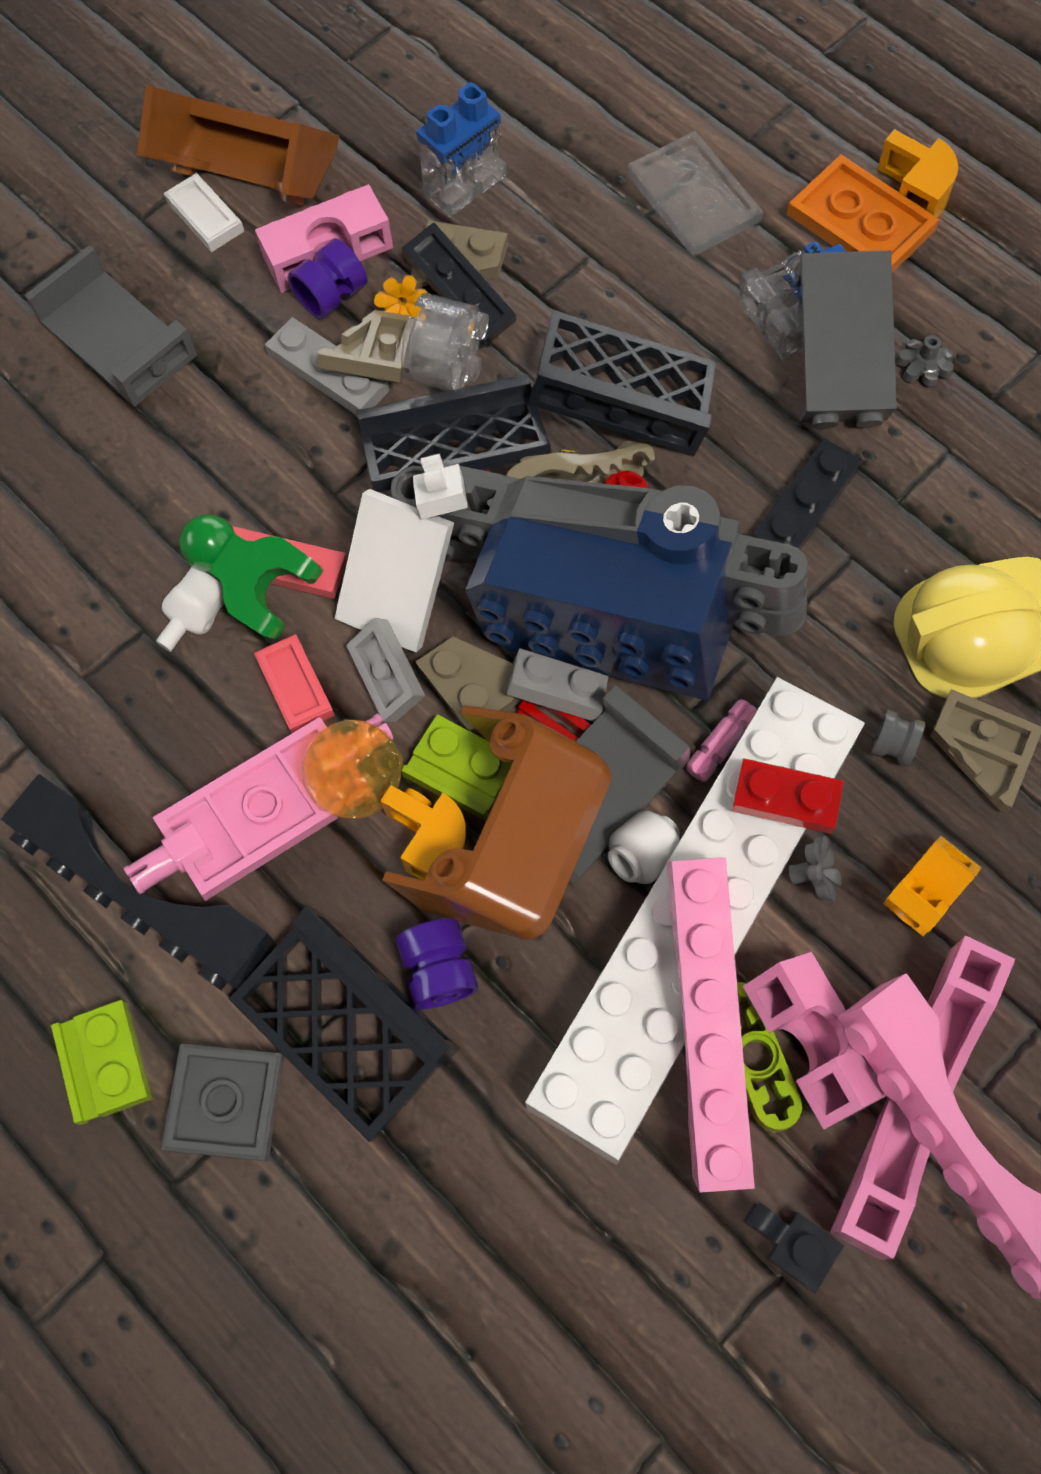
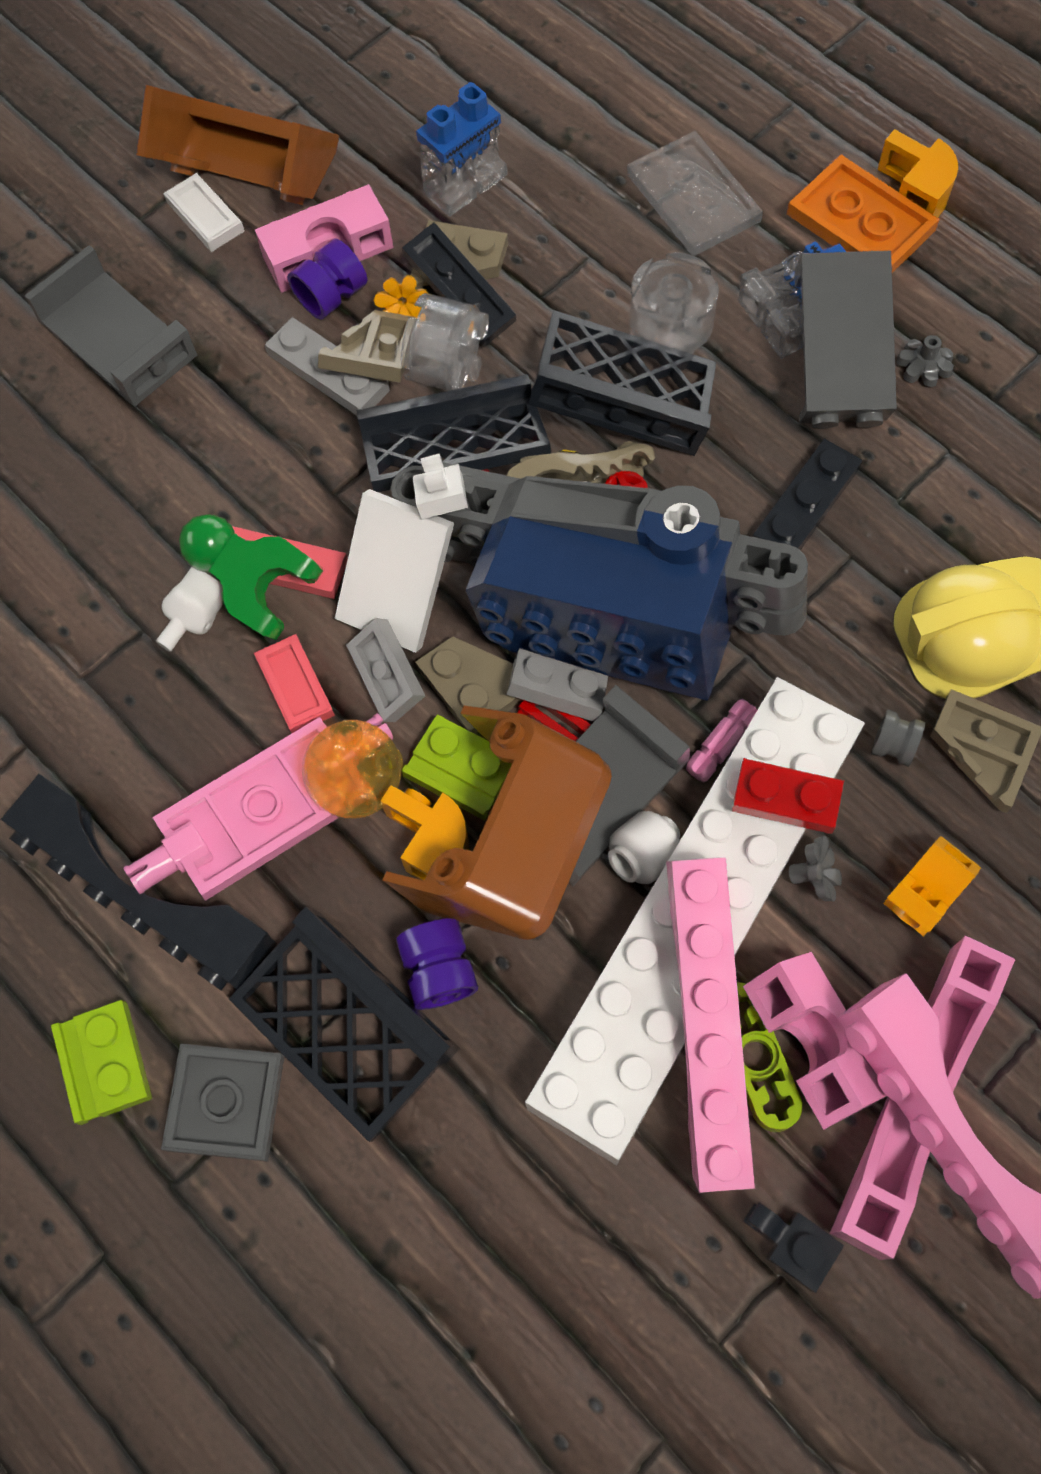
none -> clear brick [630,252,719,354]

